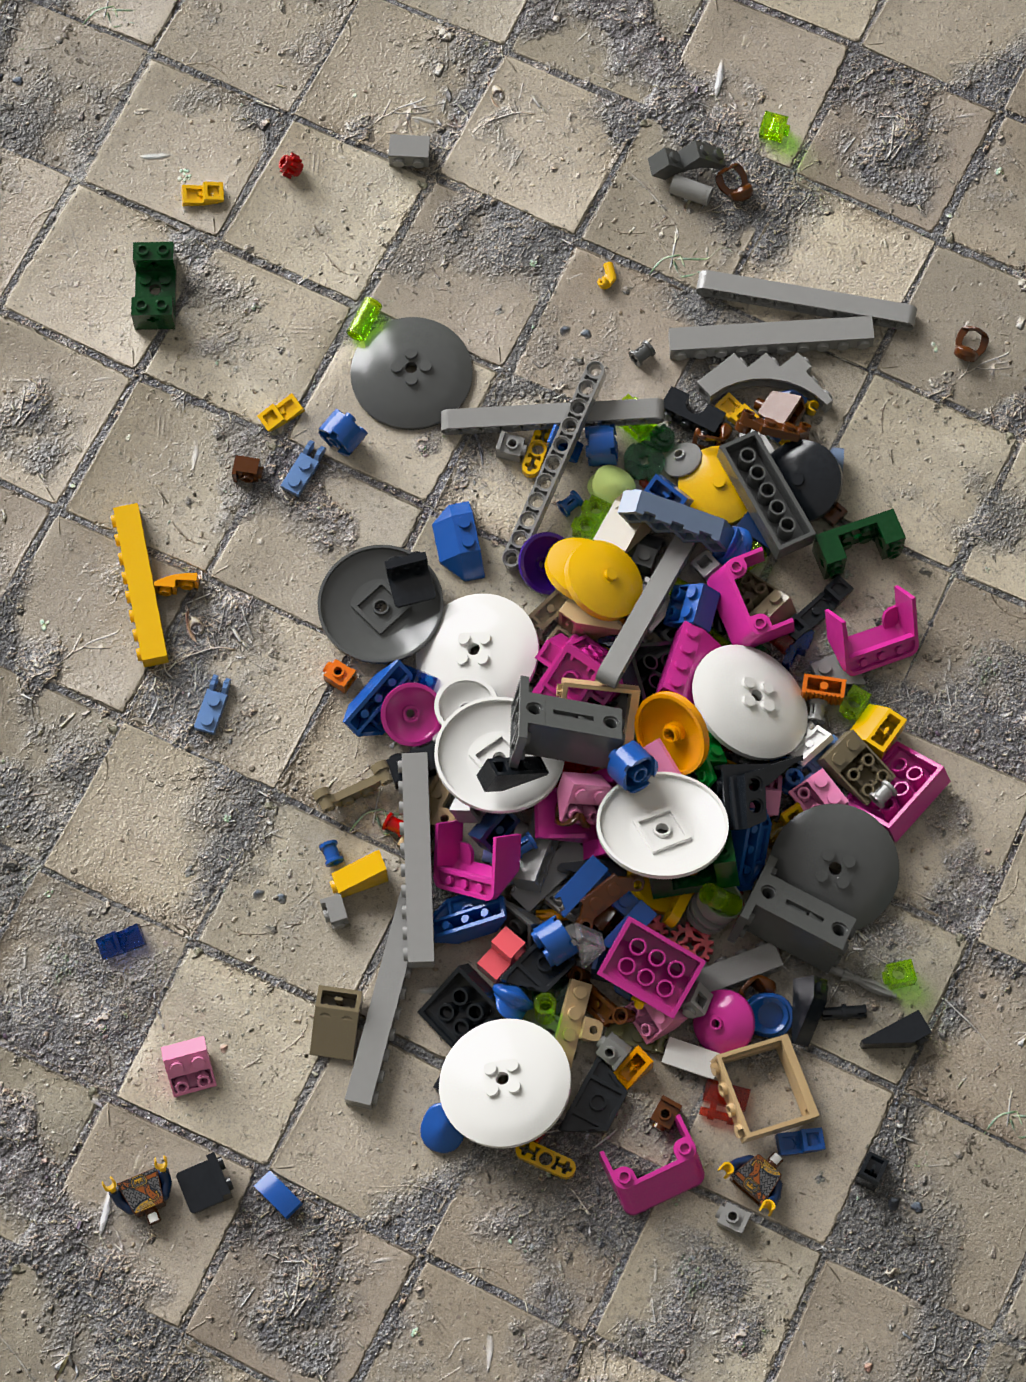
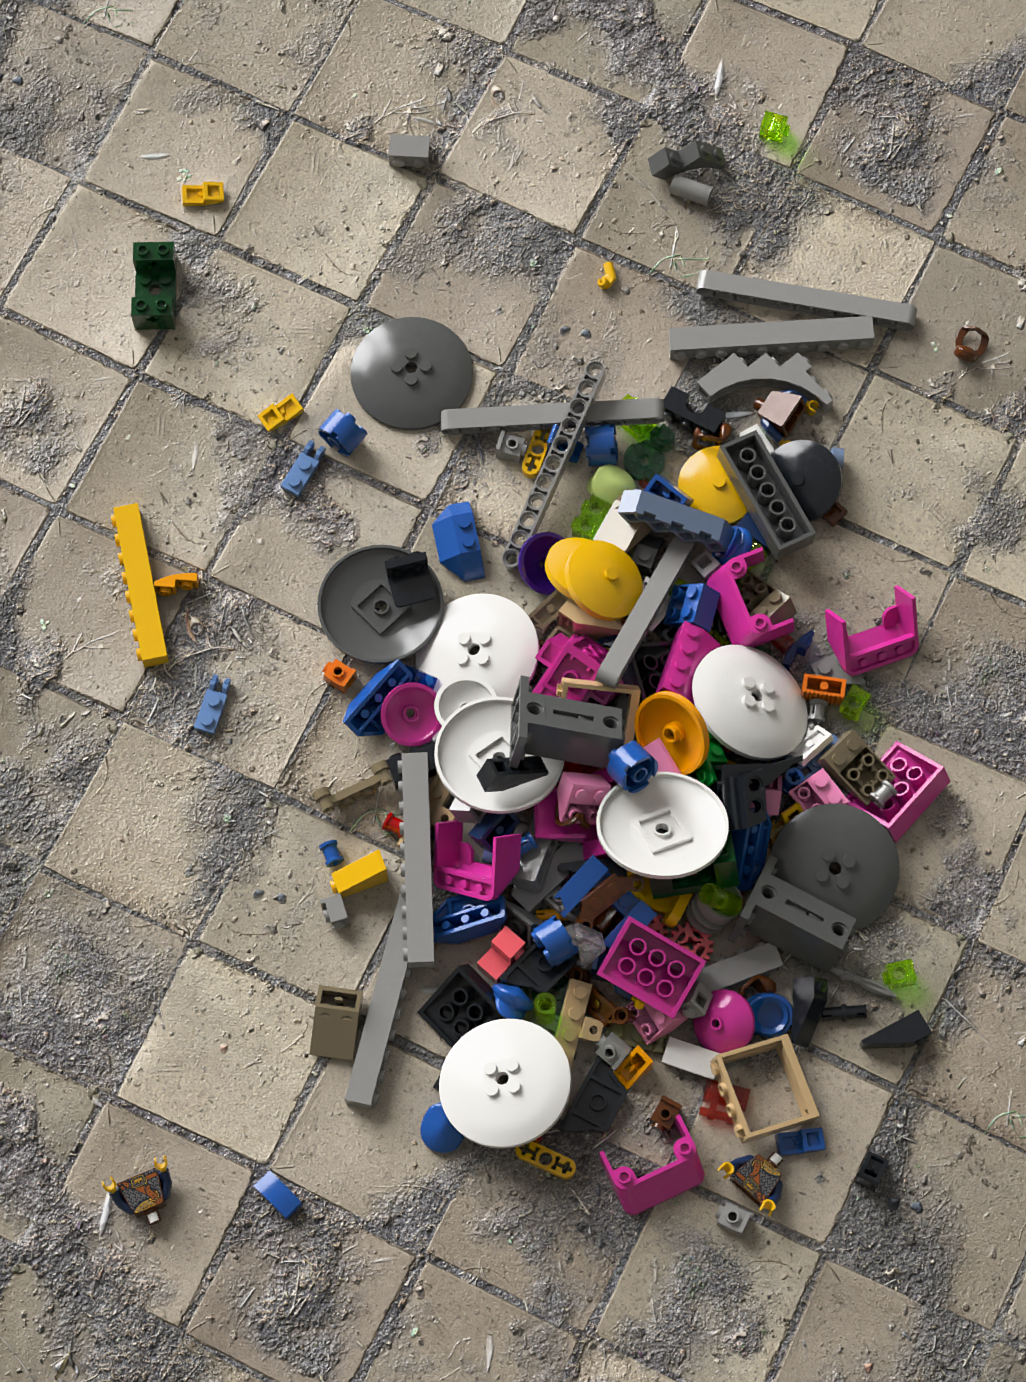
clear blue slope [96,923,147,960] -> none
bright pink slope [161,1036,217,1097] -> none
black bracket [176,1152,234,1214] -> none
reddish brown brick [232,455,264,483] -> none
red gear [279,152,304,179] -> none
clear neon green pin [346,297,382,342] -> none
blue bush [556,490,584,517] -> none
dark grey bush [628,340,656,367] -> none
light grey dish [663,443,702,478] -> none
yellow slope [714,392,759,425] -> none
reddish brown piece [715,163,753,202] -> none
reddish brown plate [734,409,812,442] -> none
black slope [788,575,854,642] -> none
dark green plate [812,509,906,580] -> none
yellow slope [850,704,907,760] -> none

